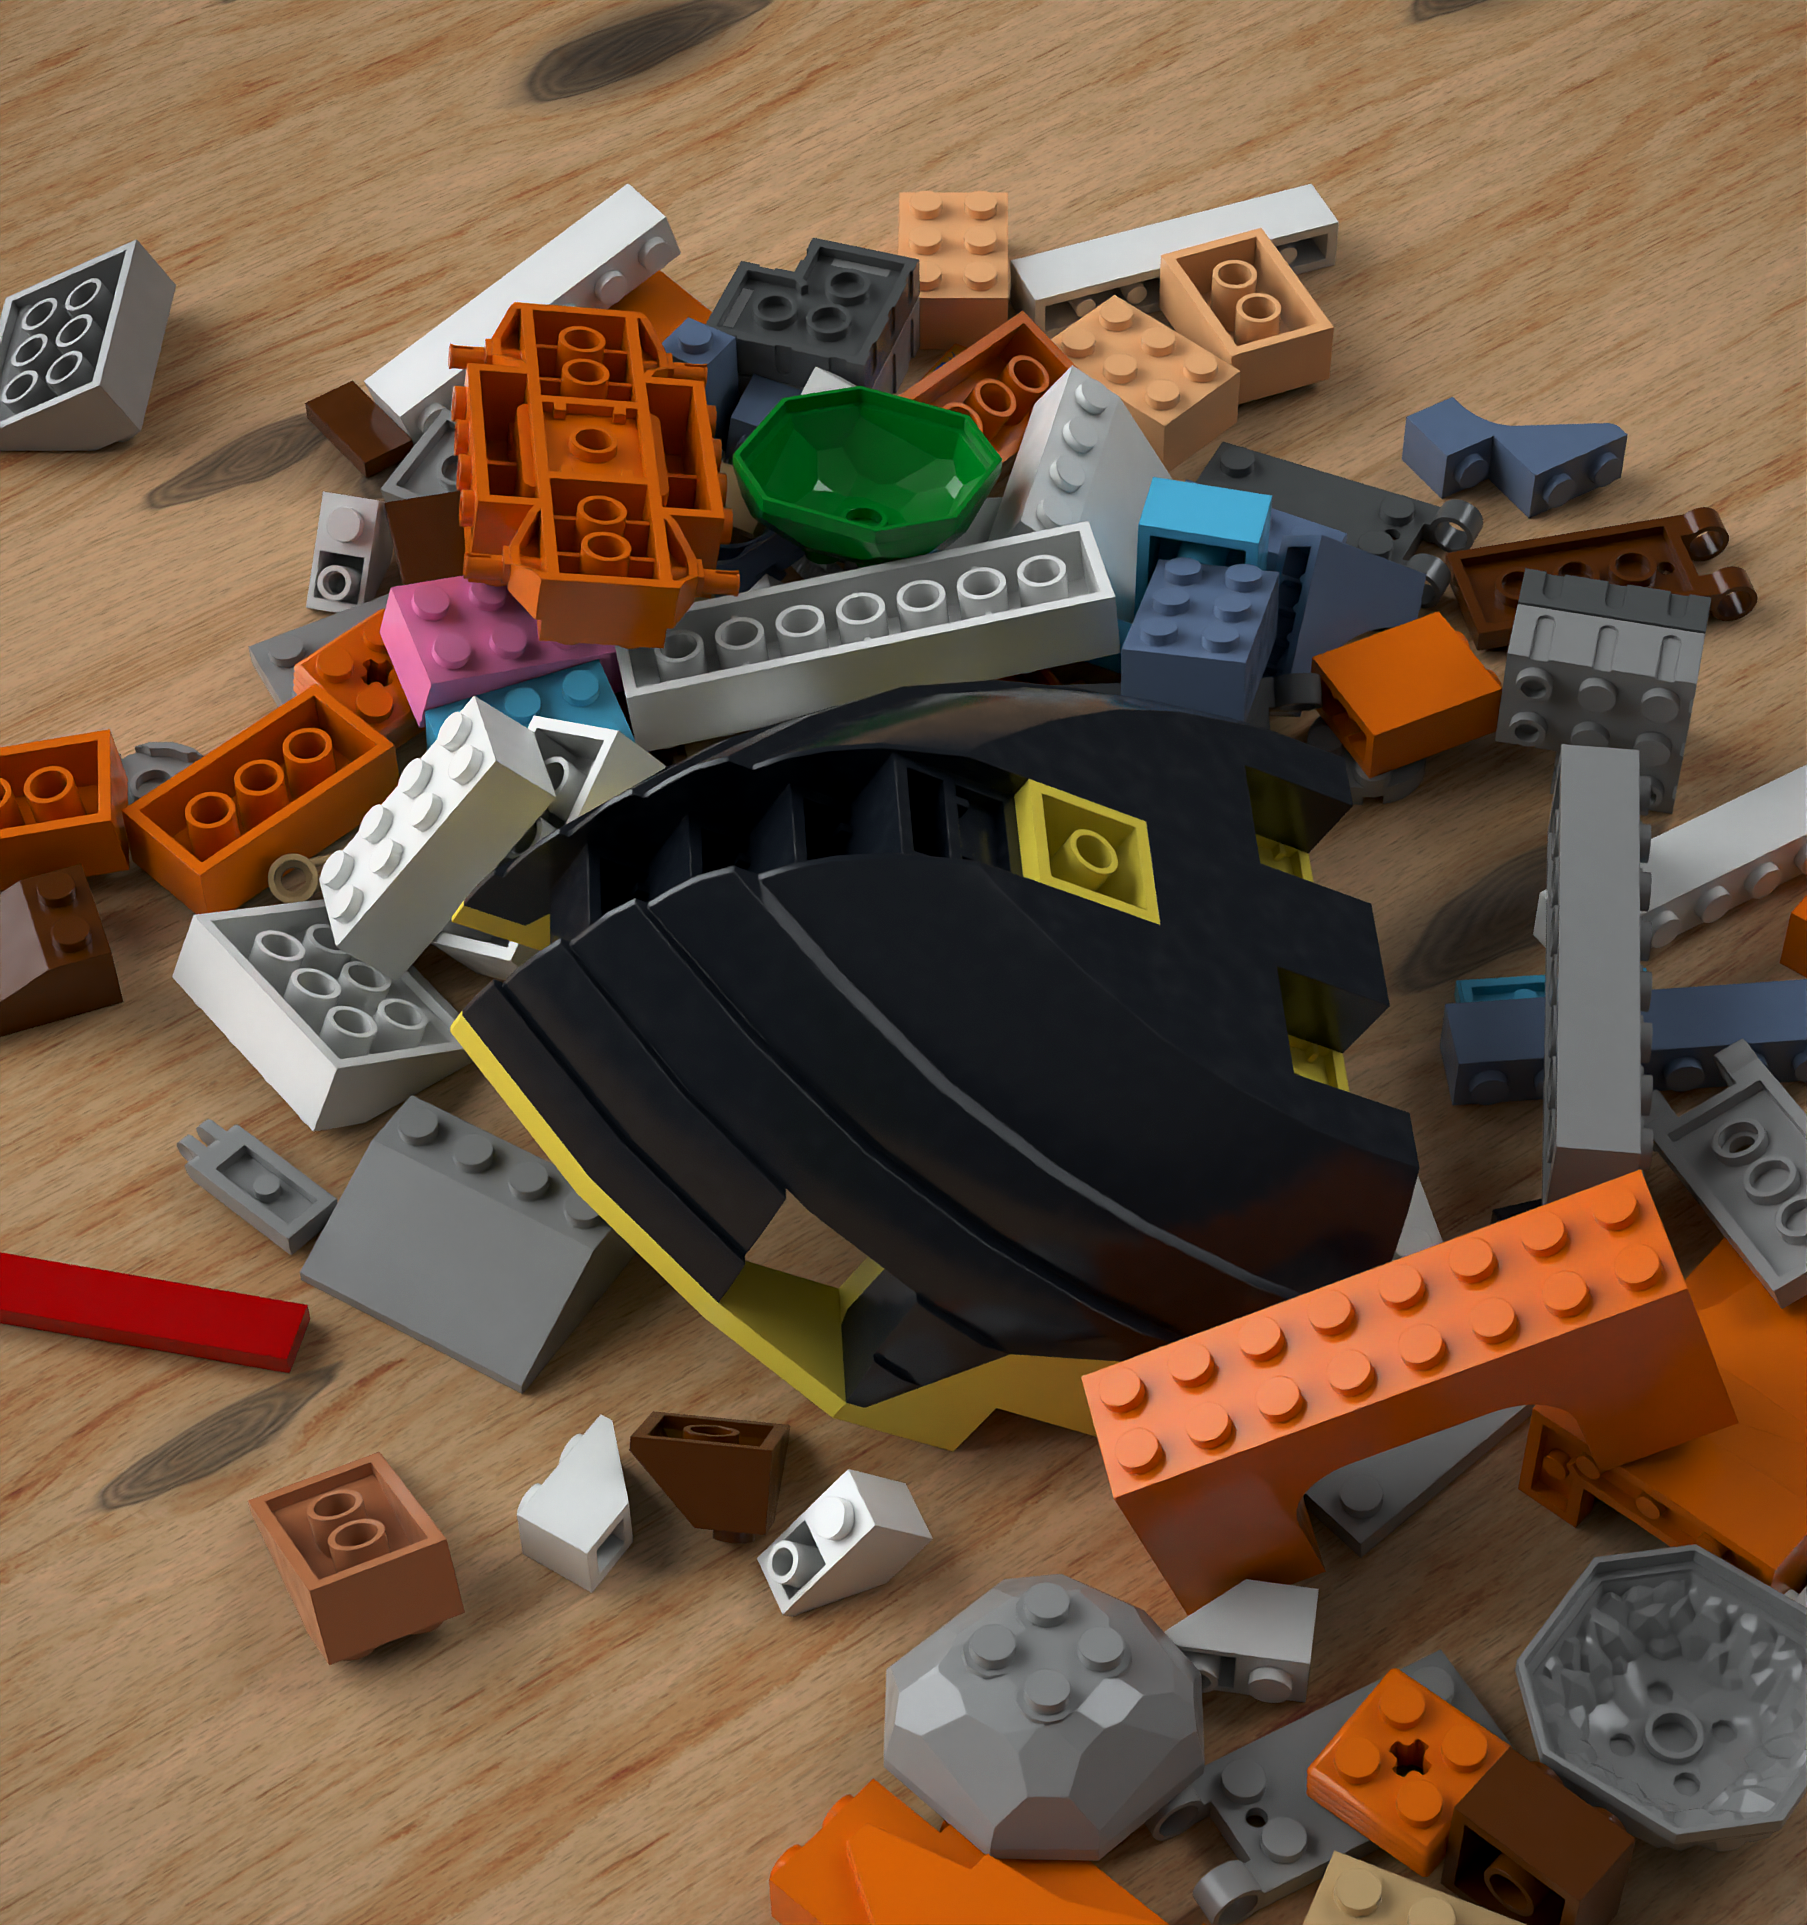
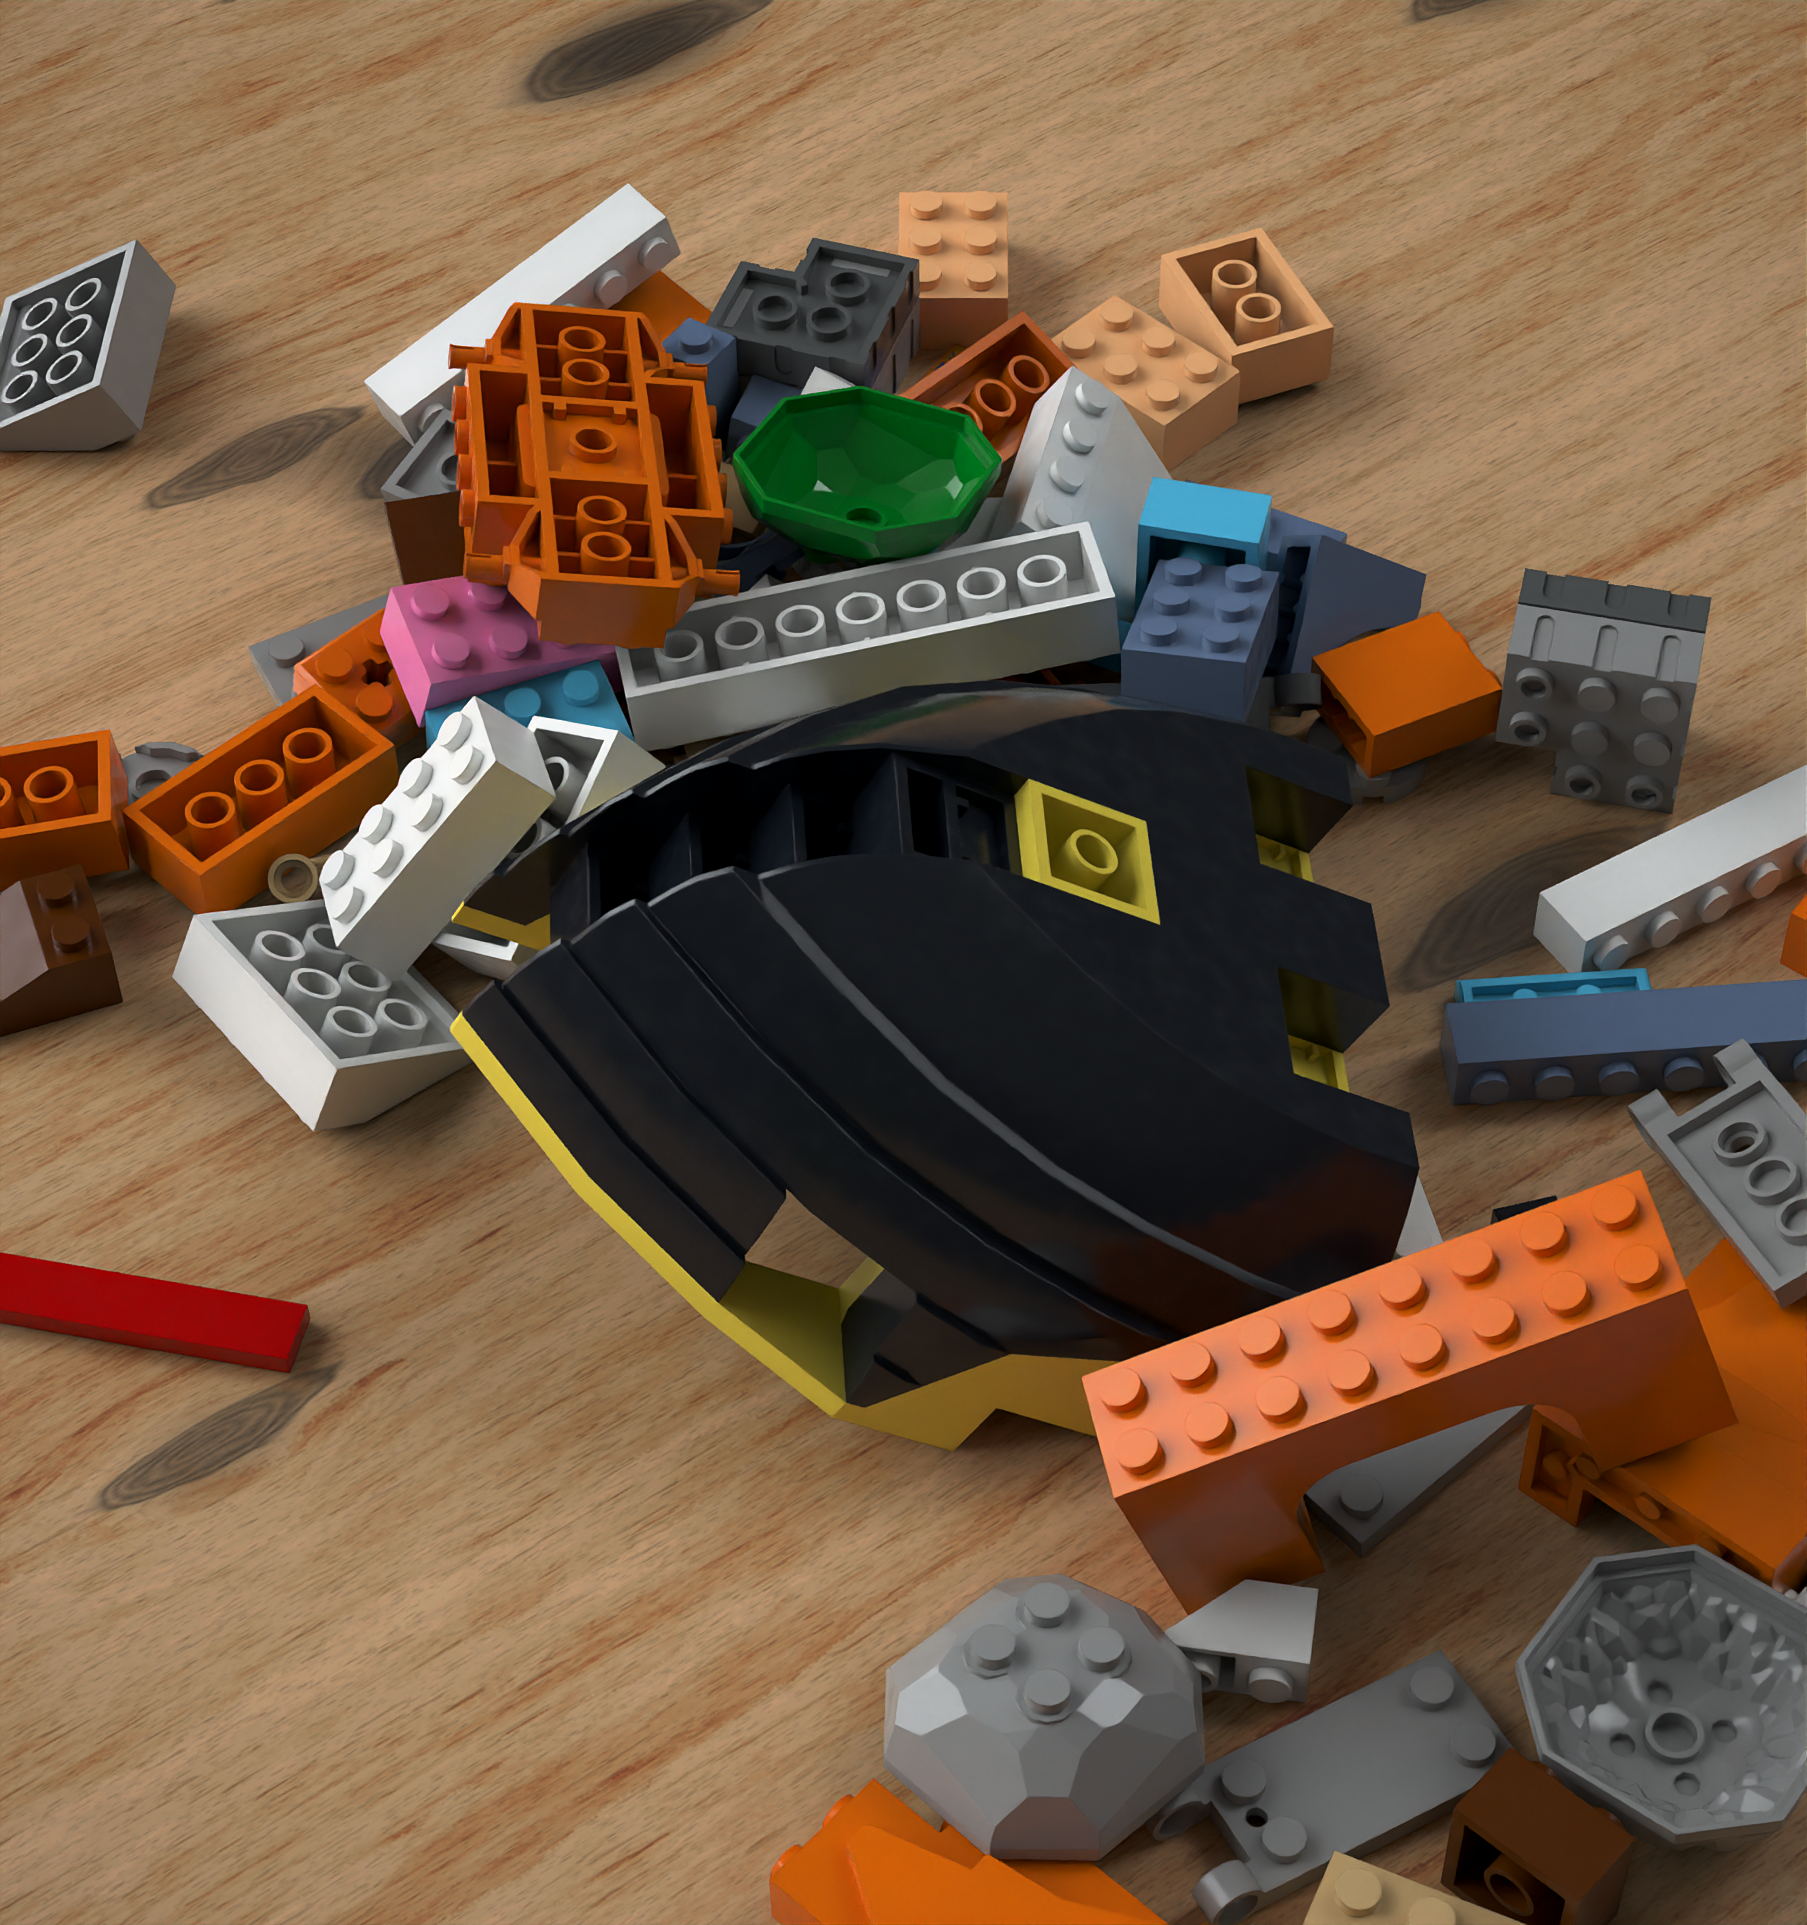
light grey hinge [177,1119,338,1255] -> none
nougat slope [248,1452,465,1665] -> none
light grey slope [300,1095,637,1394] -> none
reddish brown tile [305,380,413,478] -> none
white slope [306,492,393,613] -> none
white slope [517,1414,633,1593] -> none
reddish brown slope [629,1411,790,1543] -> none
white slope [757,1469,933,1617] -> none
white brick [1010,184,1339,339] -> none
dark grey hinge [1196,442,1483,609] -> none
orange brick [1306,1668,1513,1877] -> none
sand blue arch [1402,397,1628,518] -> none
reddish brown hinge [1445,507,1758,651] -> none
light grey brick [1542,744,1653,1206] -> none

